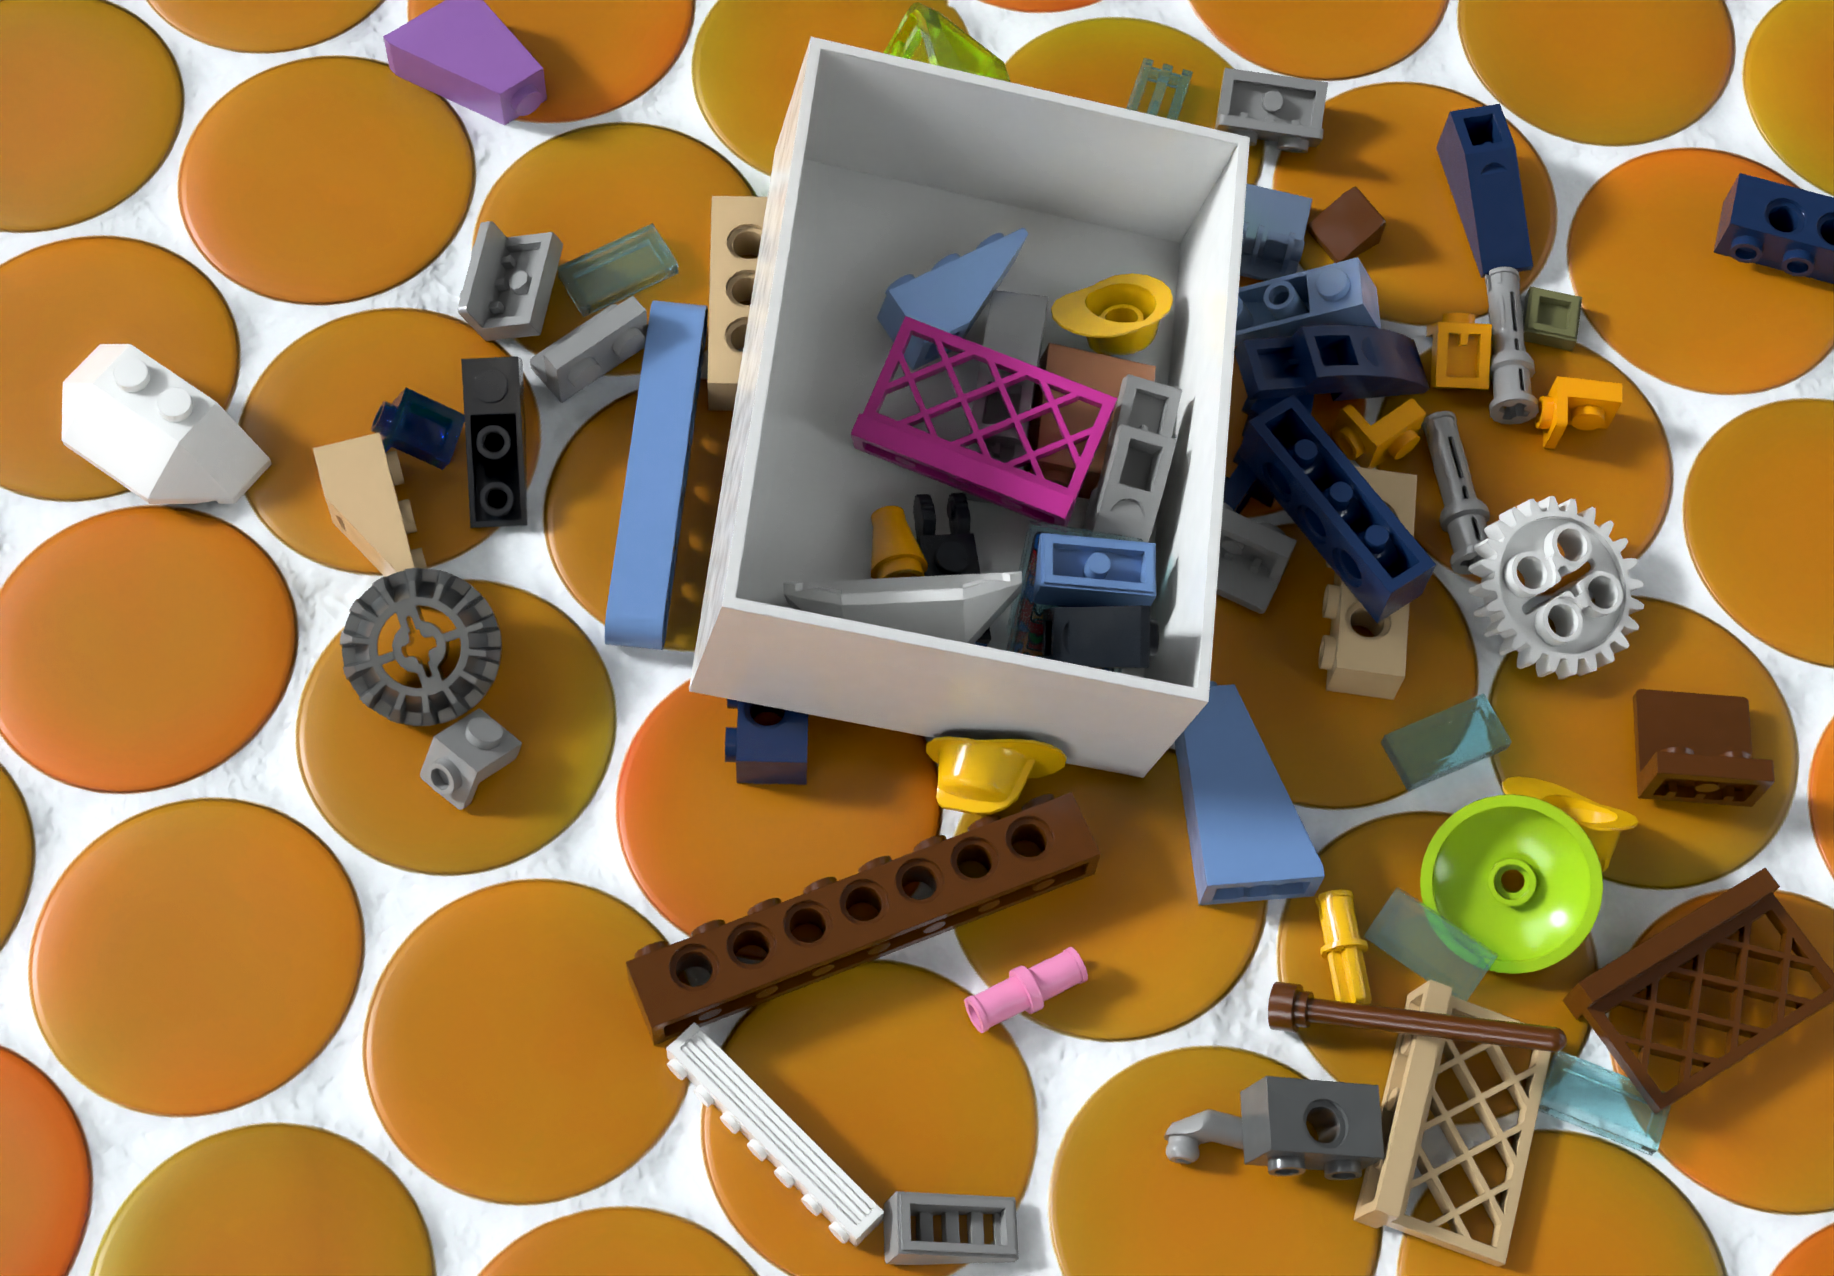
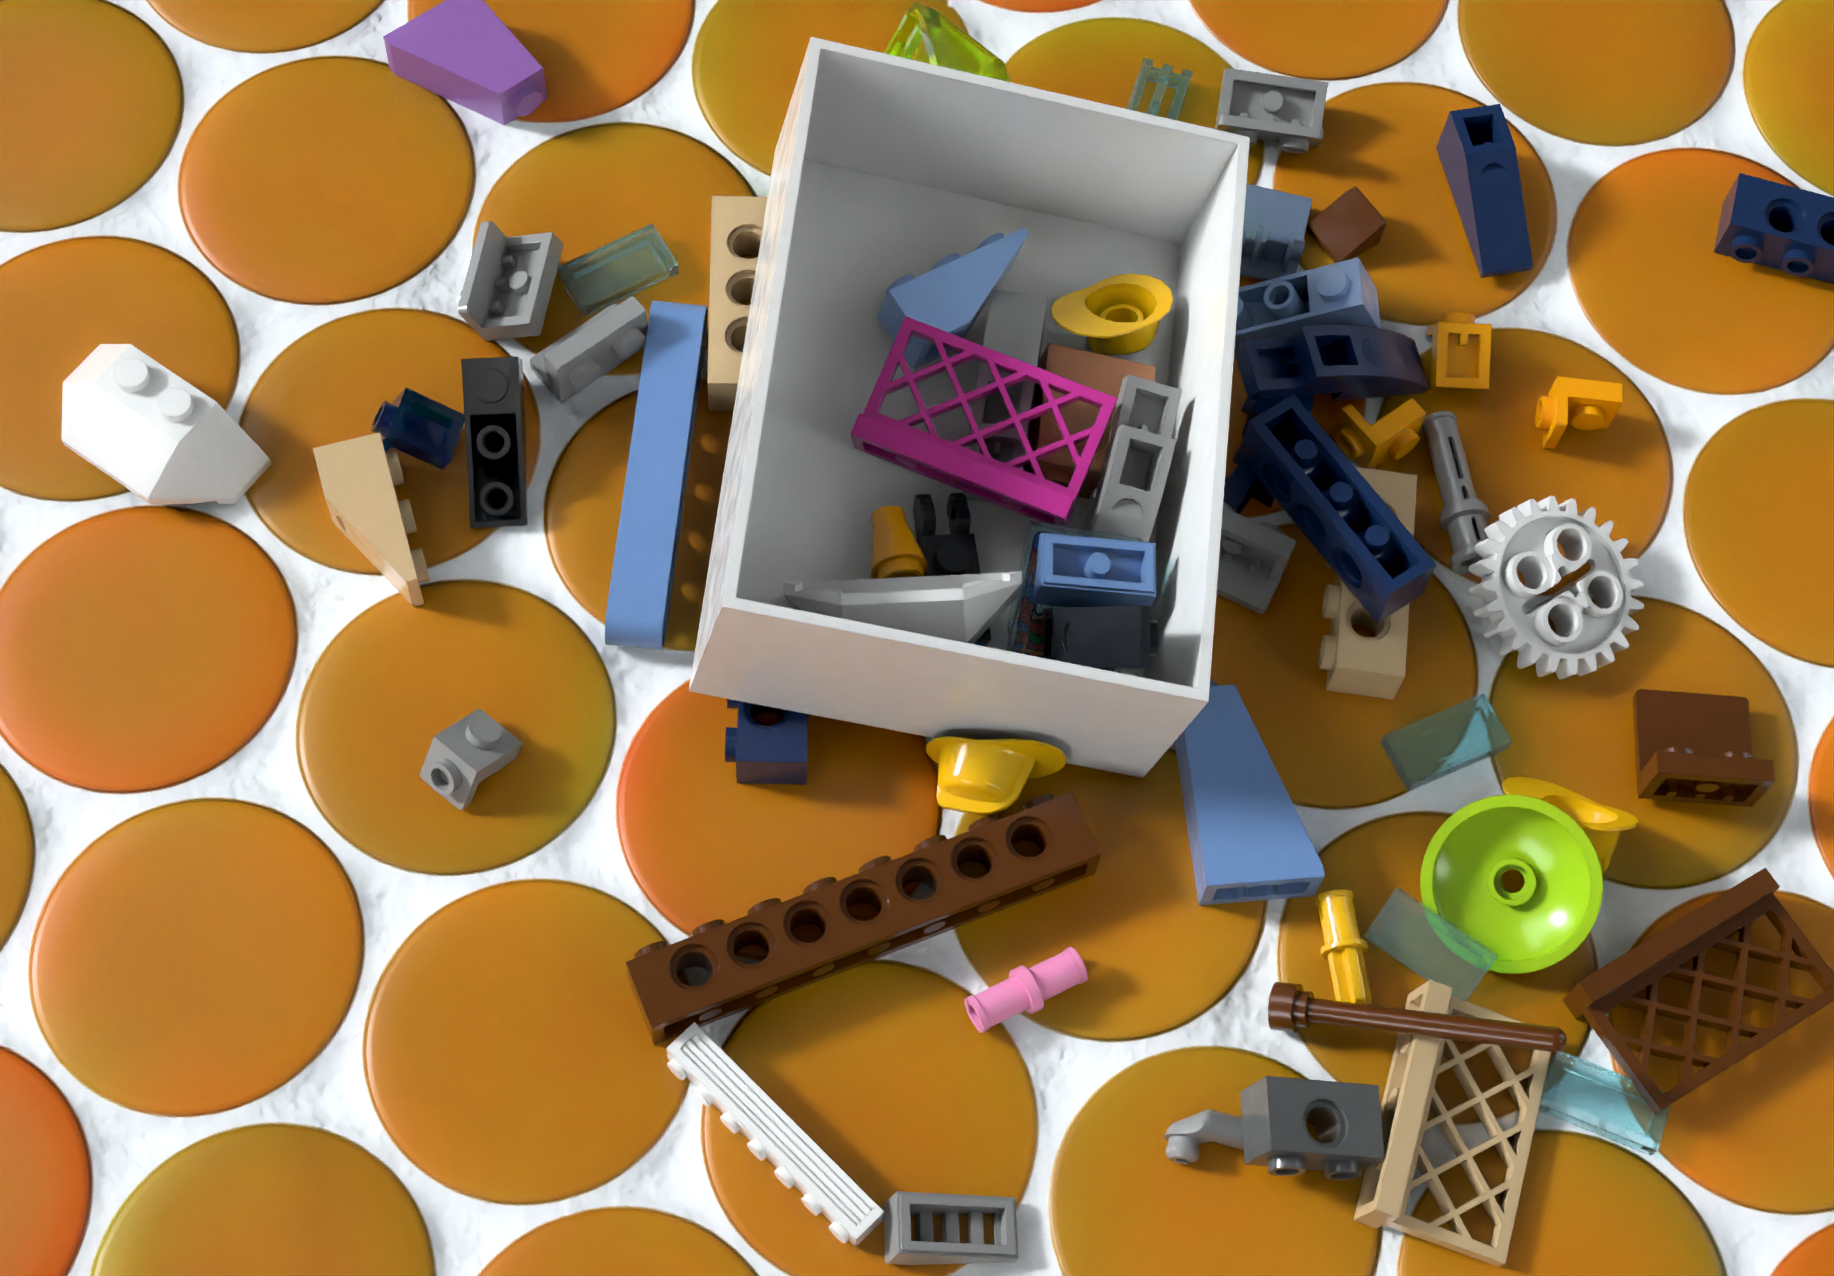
dark grey gear [340,568,502,726] -> none
light grey pin [1485,266,1539,424] -> none
olive tile [1523,286,1582,351] -> none

